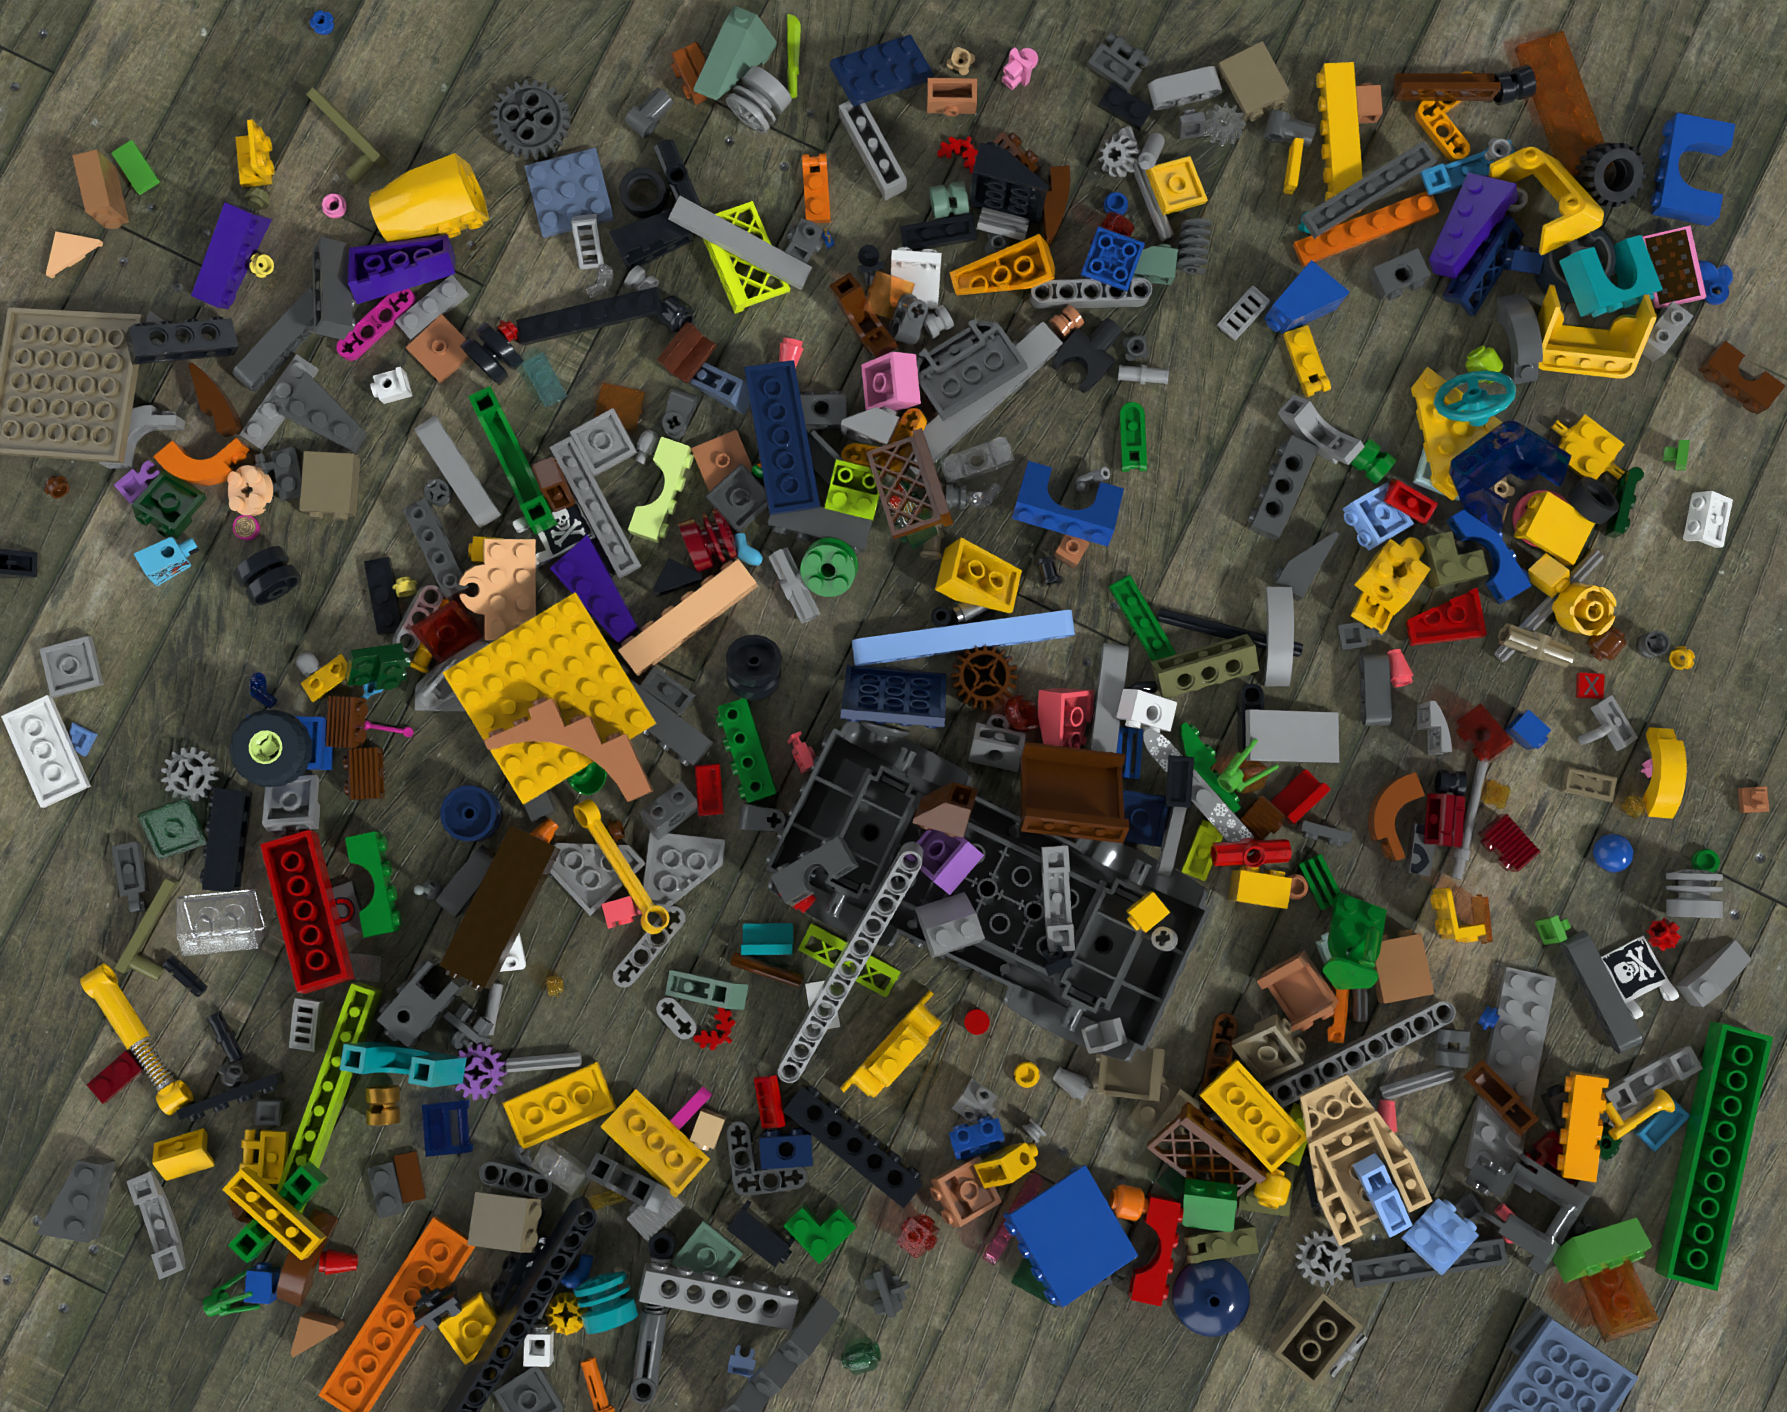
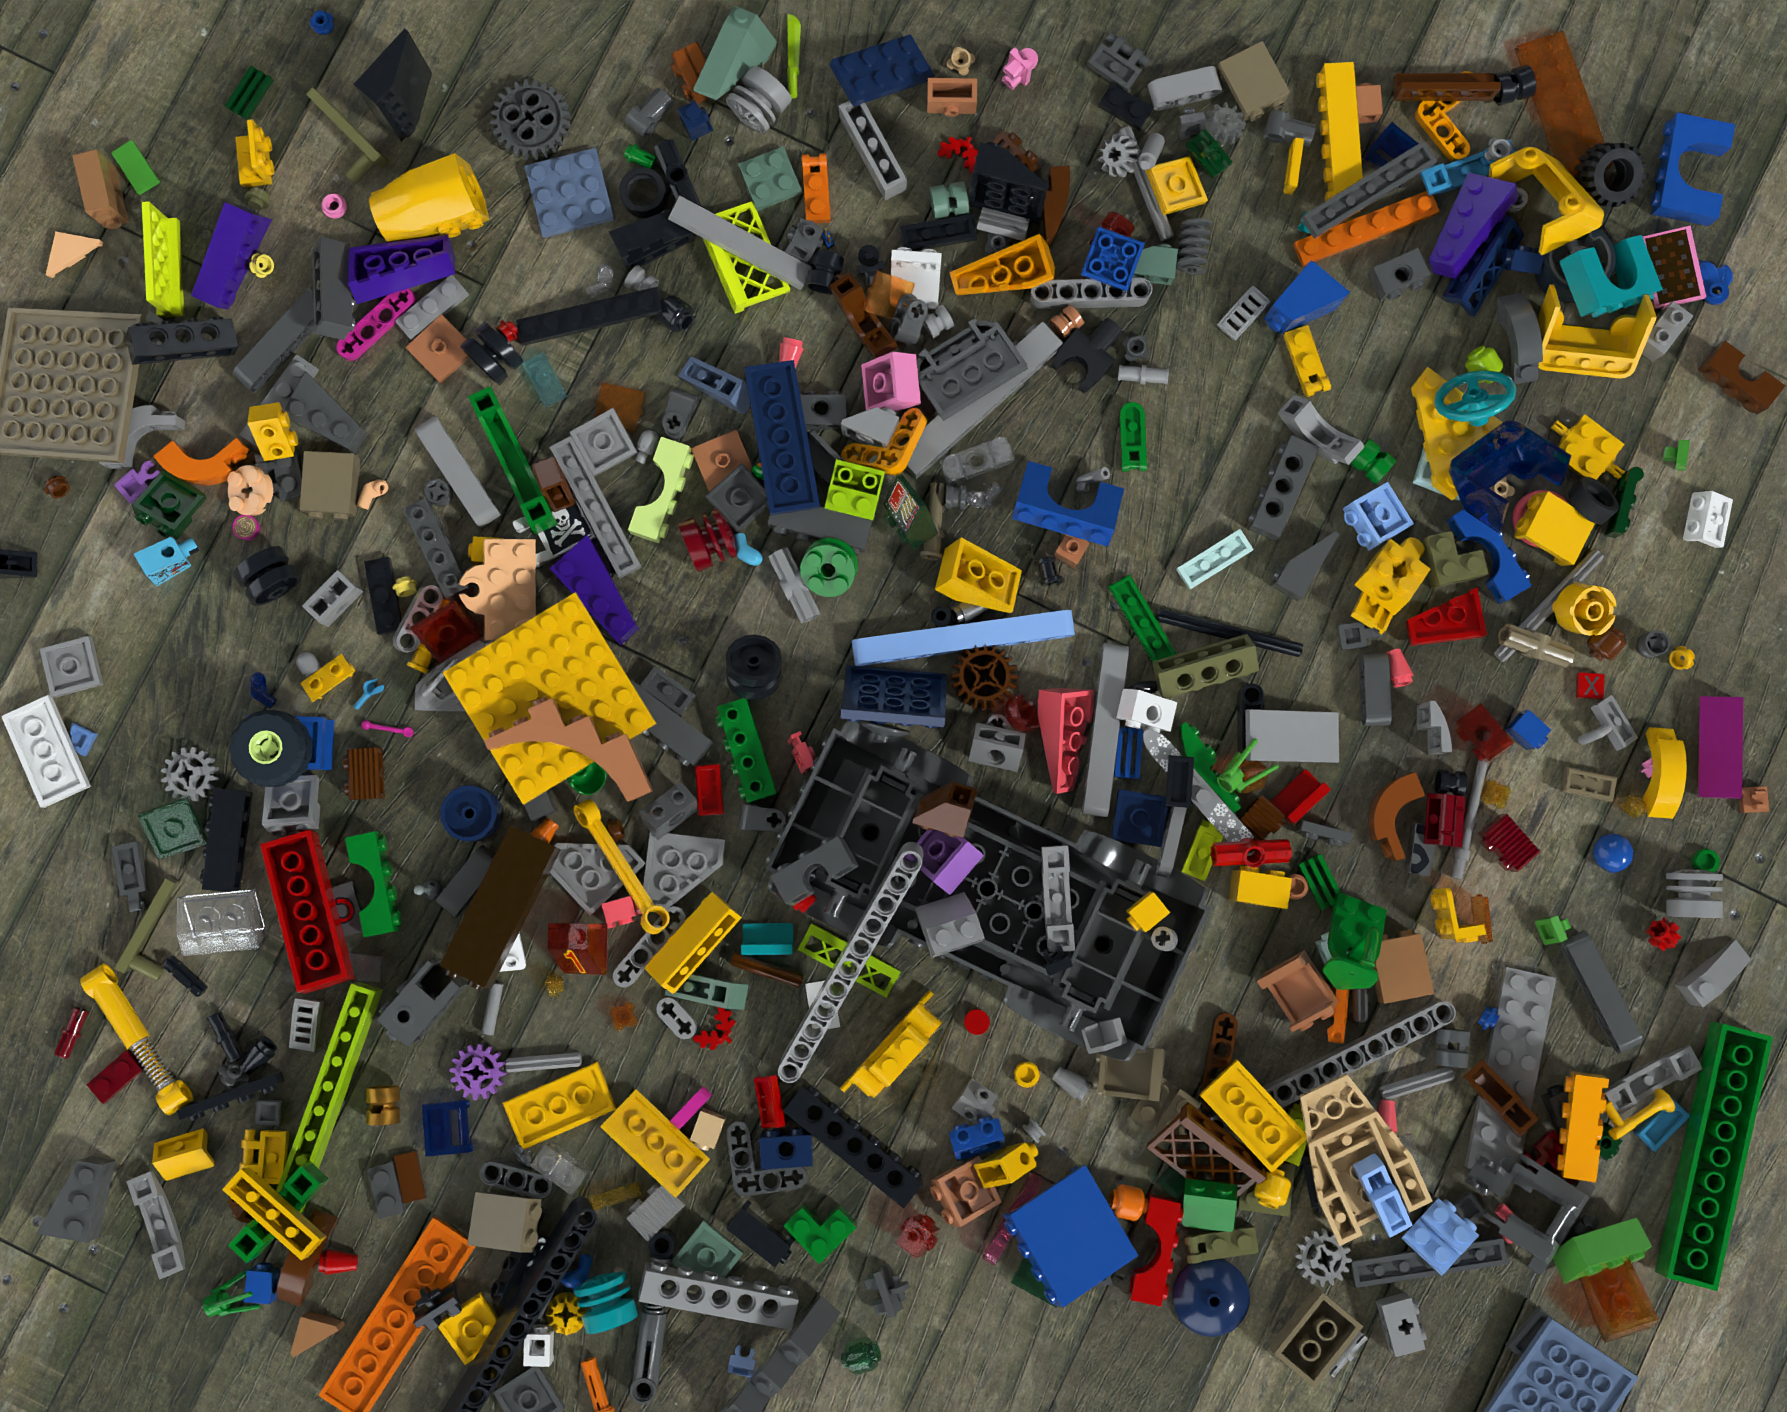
reddish brown slope [188,363,243,437] -> none
reddish brown brick [325,696,368,748] -> none
teal arch [340,1041,467,1087] -> none
dark green plate [345,643,410,690] -> none
white brick [370,367,413,404] -> none
dark grey hips [444,1003,494,1049] -> none
light grey slope [571,214,604,270] -> none
dark grey arch [585,1152,670,1214] -> none
light nougat brick [618,559,758,677] -> none
black slope [653,558,704,597] -> none
copper panel [657,322,717,384] -> none
reddish brown fence [866,428,953,539] -> none
reddish brown panel [1020,742,1129,843] -> none
blue plate [1103,192,1128,217] -> none
dark tan plate [1232,1014,1306,1083] -> none
light grey slope [1264,586,1294,687] -> none
red slope [1383,478,1439,525] -> none
yellow brick [1528,553,1570,599] -> none
flag [1601,936,1679,1019] -> none
none -> dark red axle [54,1007,89,1059]
none -> neon yellow fence [142,202,185,318]
none -> dark green tile [225,65,274,120]
none -> black cone [239,1036,277,1074]
none -> yellow brick [247,402,298,461]
none -> light grey brick [302,570,363,627]
none -> black slope [353,28,432,142]
none -> light nougat arm [356,479,389,510]
none -> clear red slope [547,922,607,975]
none -> clear orange plate [610,1002,638,1031]
none -> green pin [624,144,657,169]
none -> yellow brick [644,892,742,994]
none -> dark blue brick [678,101,713,141]
none -> sand green plate [738,146,802,211]
none -> black wheel [805,250,844,295]
none -> light aqua plate [1176,529,1254,590]
none -> dark green hips [1185,128,1233,179]
none -> clear blue plate [1362,122,1419,188]
none -> light grey brick [1375,1292,1427,1357]
none -> magenta brick [1698,696,1743,799]

